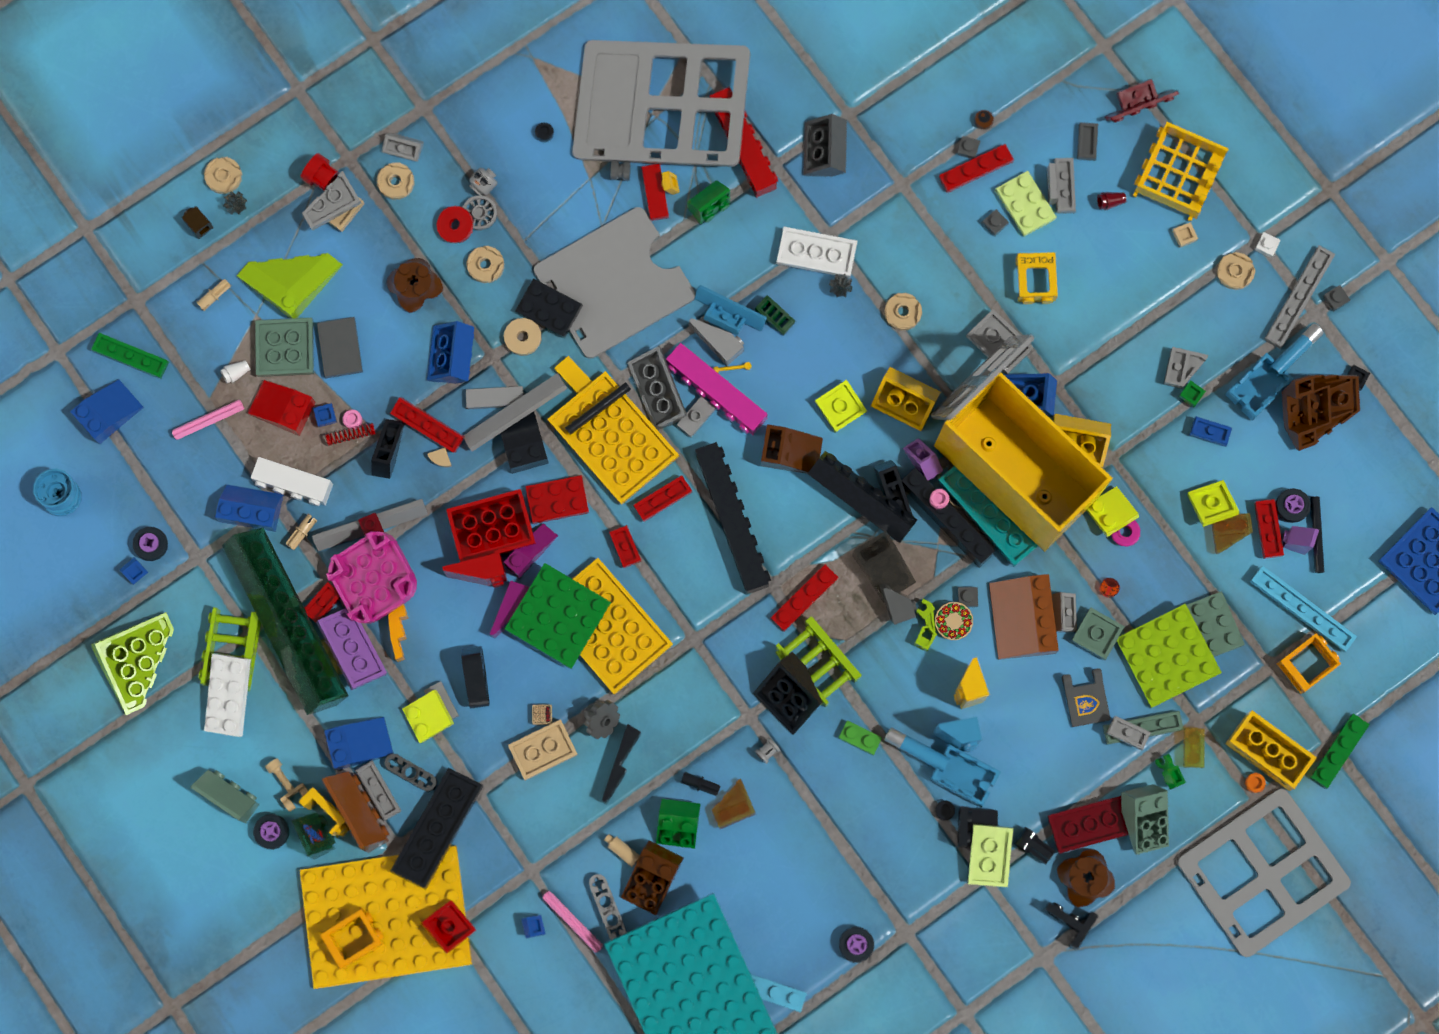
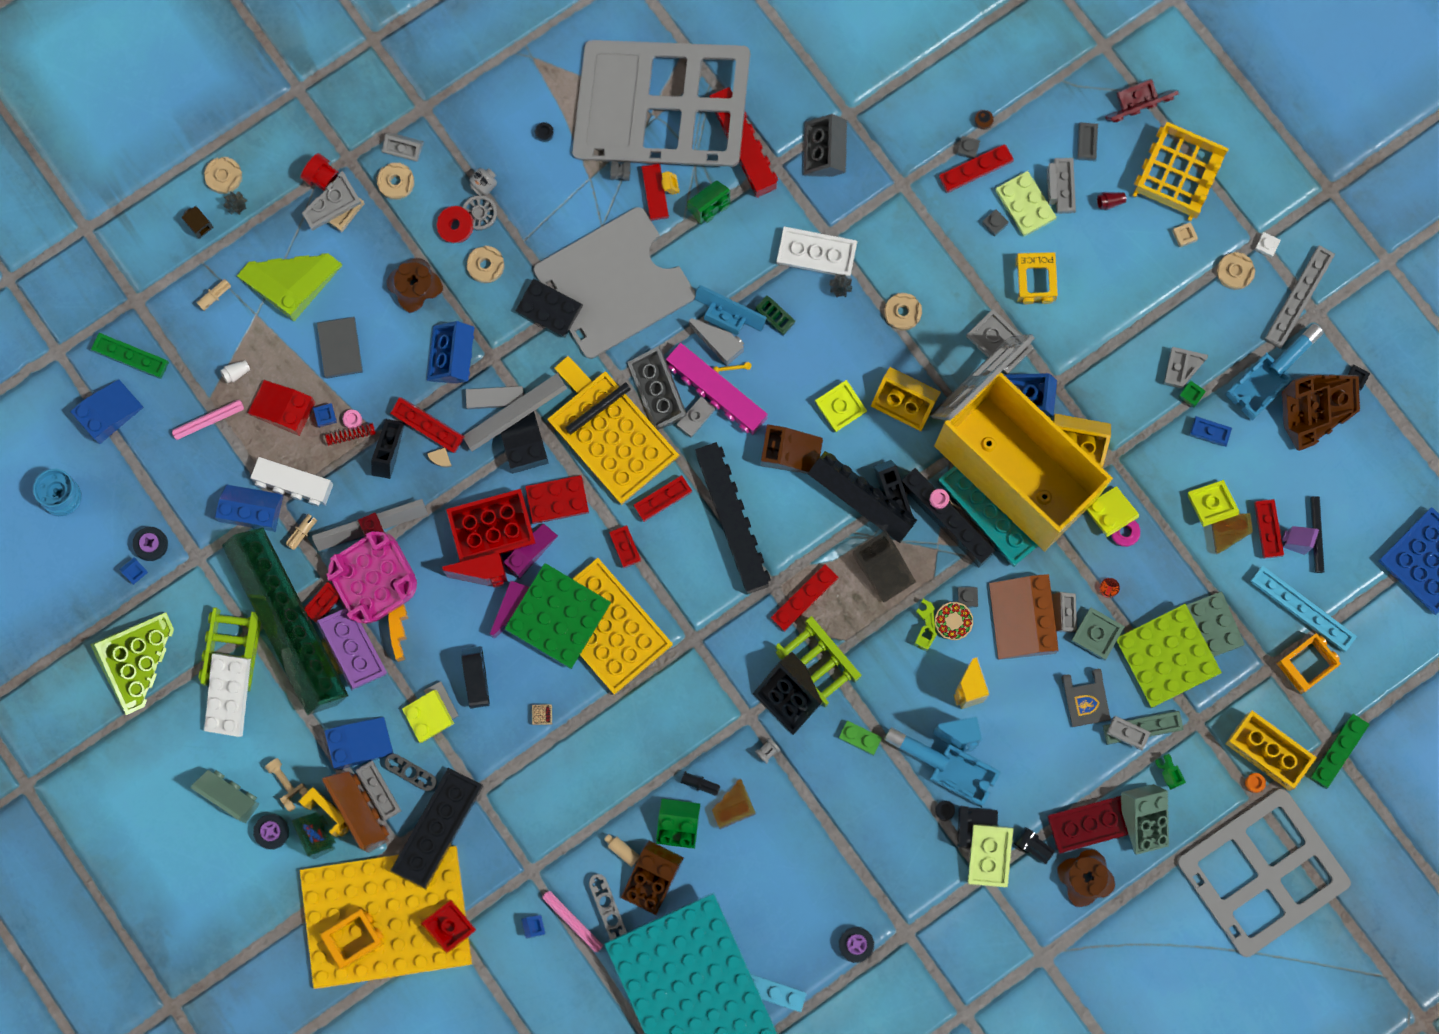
sand green plate [255,318,314,377] -> none
tan tile [504,318,542,356] -> none
tan plate [508,719,578,781] -> none
dark grey plant [584,700,620,739] -> none
black slope [602,724,641,805] -> none
dark grey slope [879,584,917,625] -> none
medium lavender slope [903,438,943,480] -> none
black bracket [1043,902,1099,950] -> none
clear yellow plate [1183,728,1205,768] -> none
black wheel [1275,488,1311,523] -> none
dark grey plate [1323,285,1350,312] -> none

